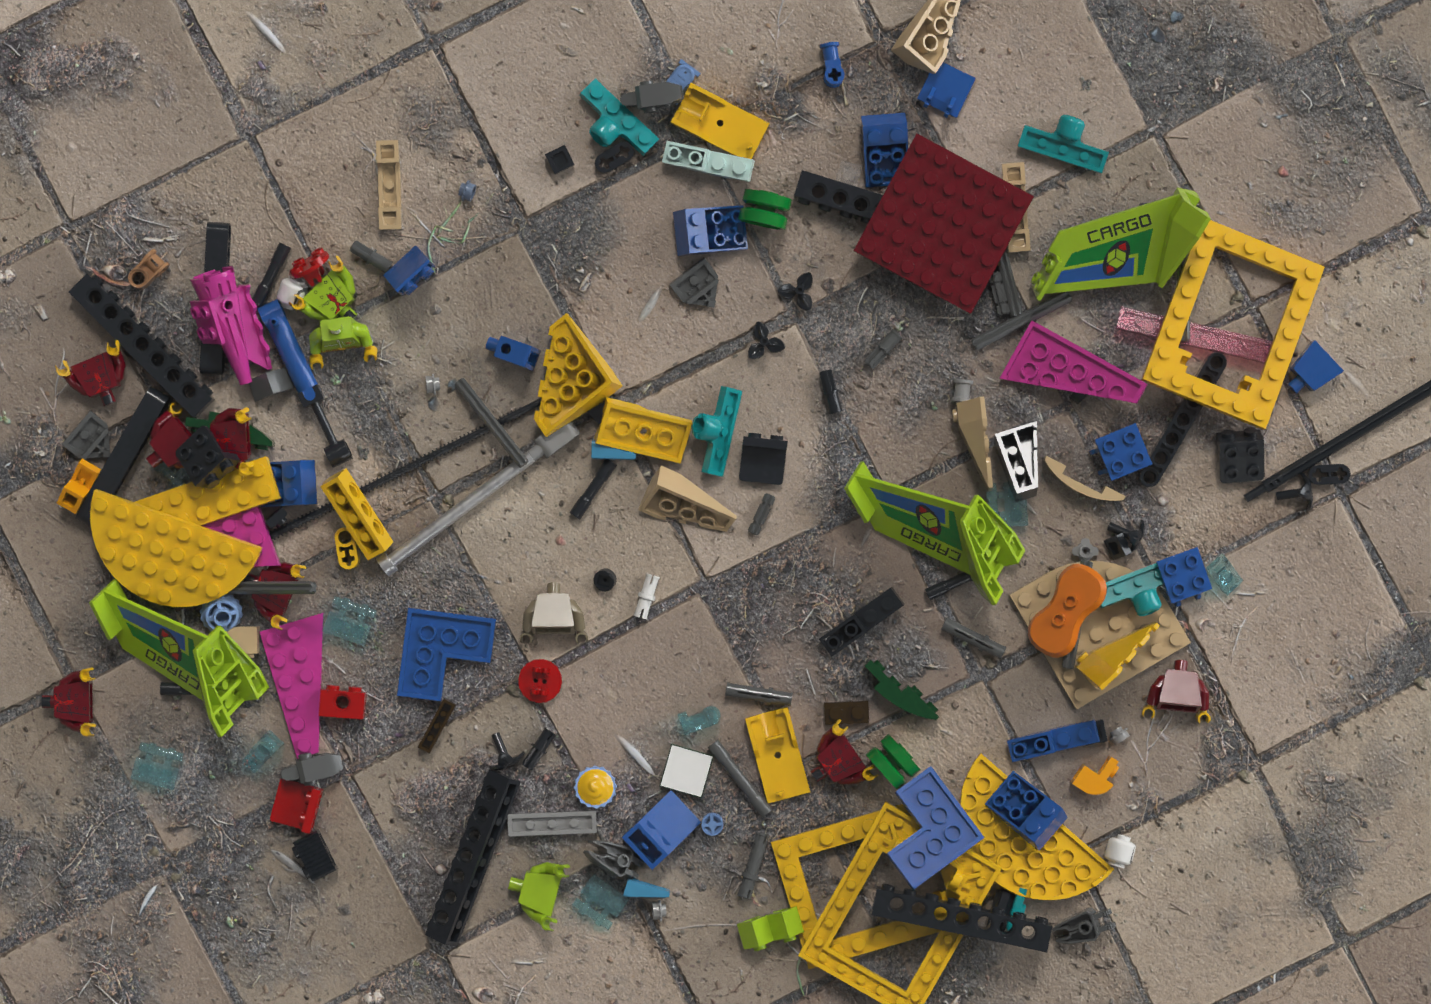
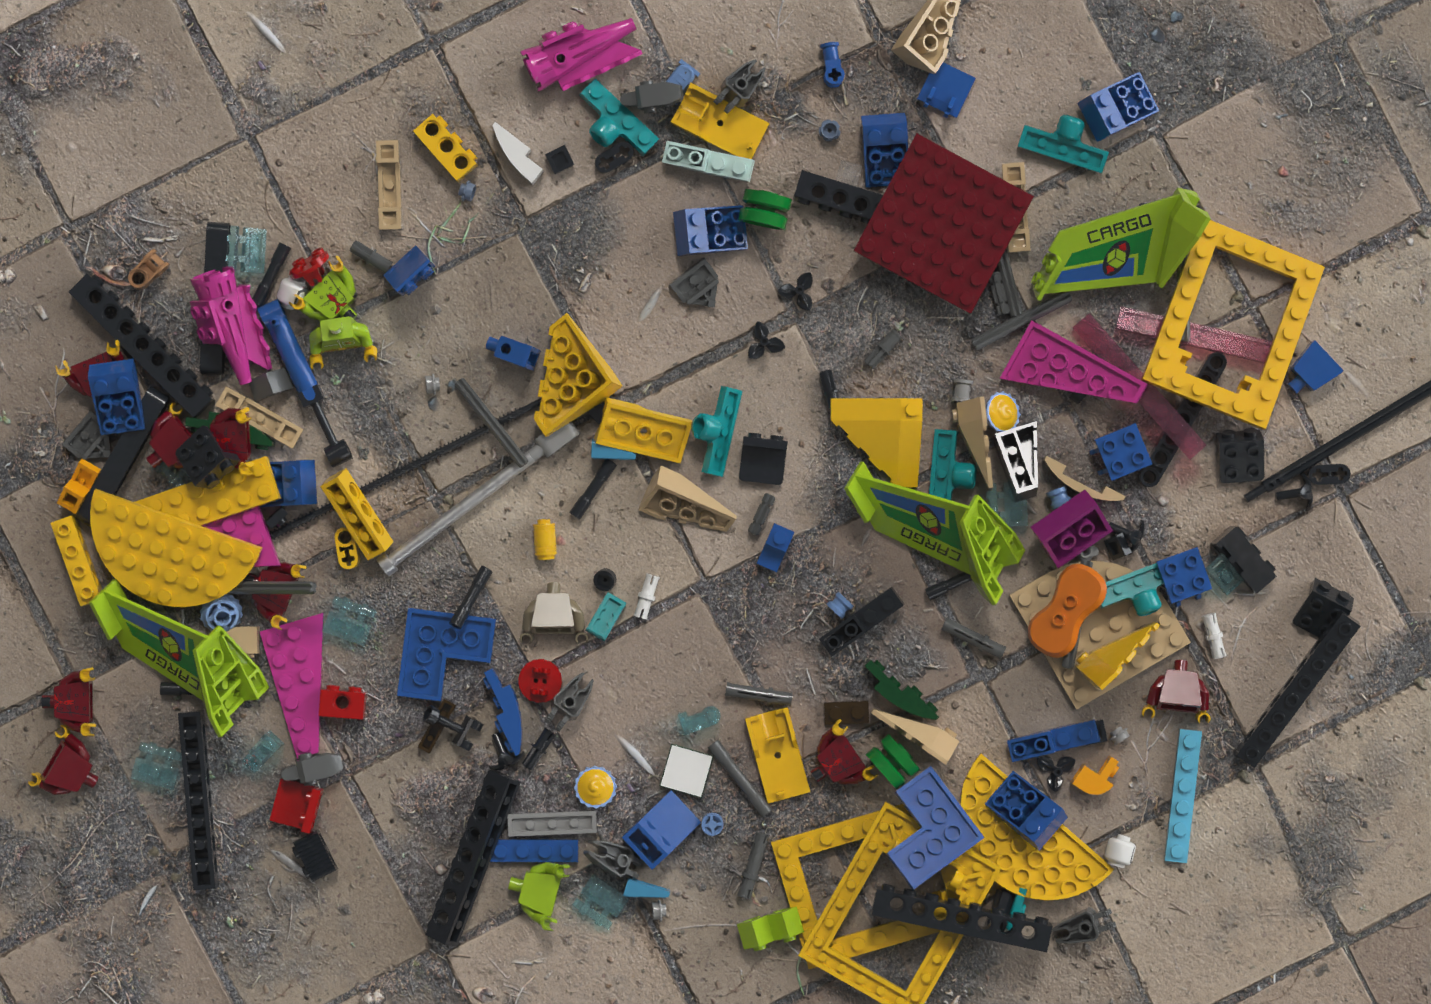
none -> dark red torso [28,725,98,795]
none -> yellow brick [50,515,102,606]
none -> blue slope [88,359,145,435]
none -> black brick [178,710,219,891]
none -> tan slope [215,386,304,449]
none -> clear light blue plate [226,226,267,274]
none -> yellow brick [413,114,478,183]
none -> black bar [423,706,484,751]
none -> black piece [449,566,493,629]
none -> blue slope [483,668,523,756]
none -> blue plate [490,839,578,862]
none -> white slope [492,122,543,185]
none -> dark pink piece [520,18,643,92]
none -> yellow head [533,519,557,560]
none -> dark grey hinge [544,673,594,732]
none -> teal plate [585,592,626,641]
none -> dark grey hinge [713,59,766,114]
none -> blue arch [756,523,794,572]
none -> sand blue plate [819,120,840,141]
none -> medium blue wheel [826,592,854,619]
none -> yellow slope [830,398,923,487]
none -> tan wedge [871,708,959,765]
none -> teal plate [929,429,977,501]
none -> yellow piece [985,391,1021,432]
none -> magenta brick [1030,490,1113,568]
none -> black plant [1037,756,1075,792]
none -> medium blue wheel [1046,485,1071,510]
none -> clear pink plate [1073,313,1207,460]
none -> blue slope [1077,72,1159,142]
none -> medium azure plate [1164,729,1202,863]
none -> white pin [1202,613,1226,659]
none -> black wedge [1210,526,1277,594]
none -> black brick [1235,609,1361,768]
none -> black bracket [1293,578,1354,638]

